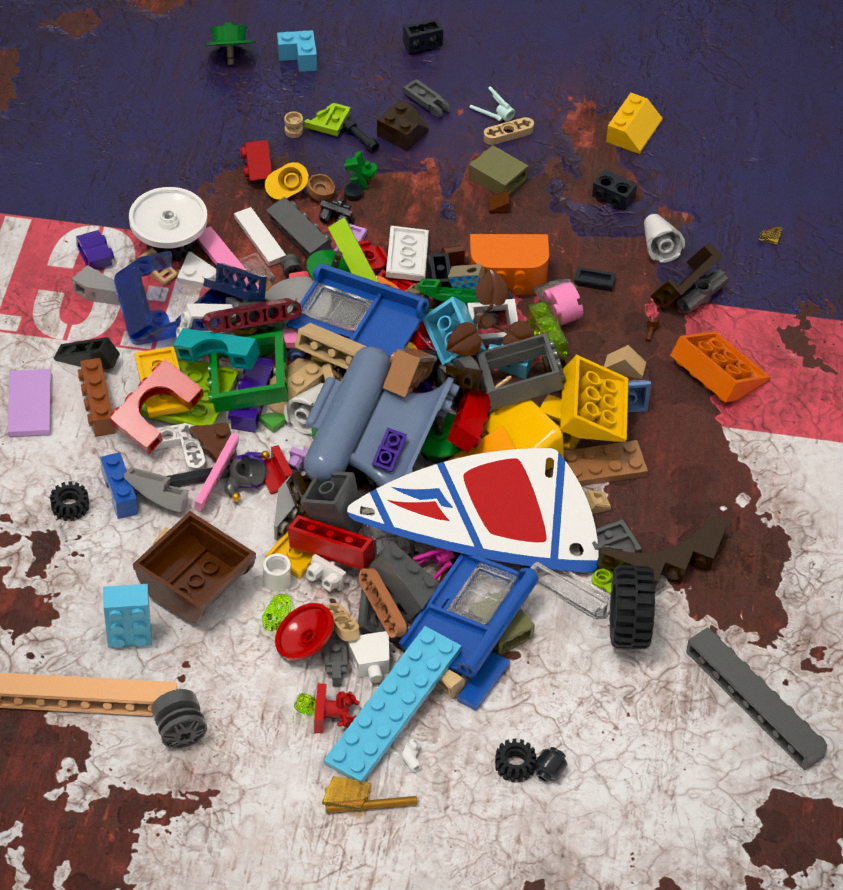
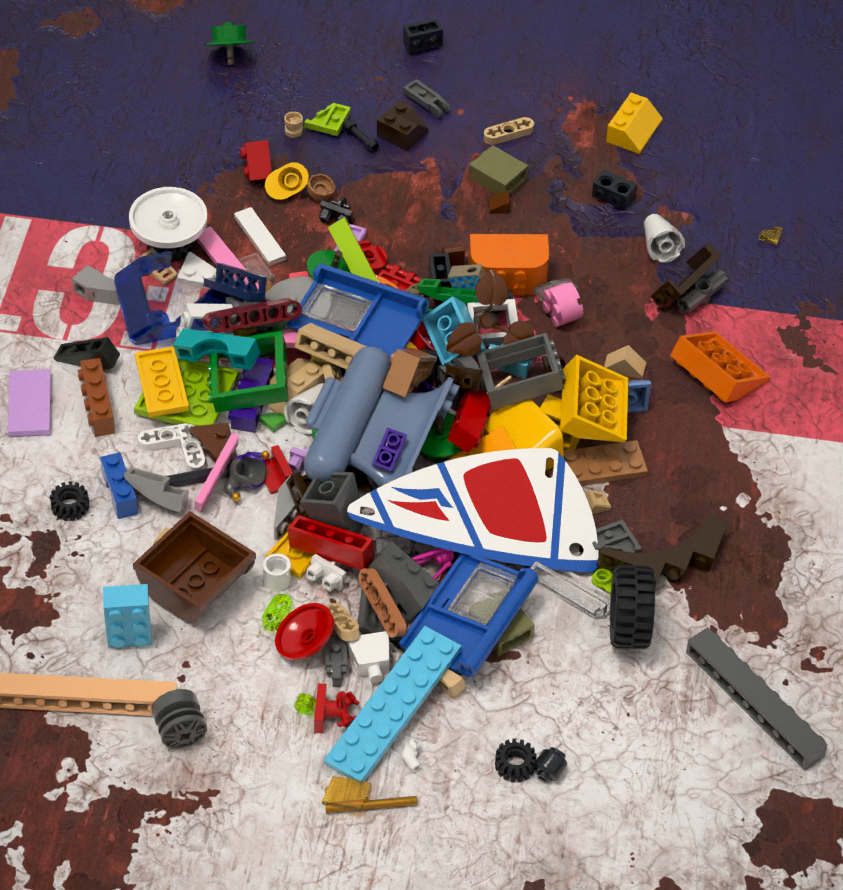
dark purple brick [76,230,114,270] -> none
arch [110,359,204,455] -> none
dark grey brick [267,197,333,258] -> none
medium azure brick [277,30,317,72] -> none
dark grey wheel [280,254,303,278] -> none
medium blue plate [287,348,306,361] -> none
green hips [344,151,378,190] -> none
black tile [344,183,363,201] -> none
white tile [386,226,429,281] -> none
blue tile [457,652,510,711] -> none
light aqua plant [469,87,515,122] -> none
clear neon green arch [527,301,568,359] -> none
black tile [574,267,616,292] -> none
reddish brown hand [645,315,660,342] -> none

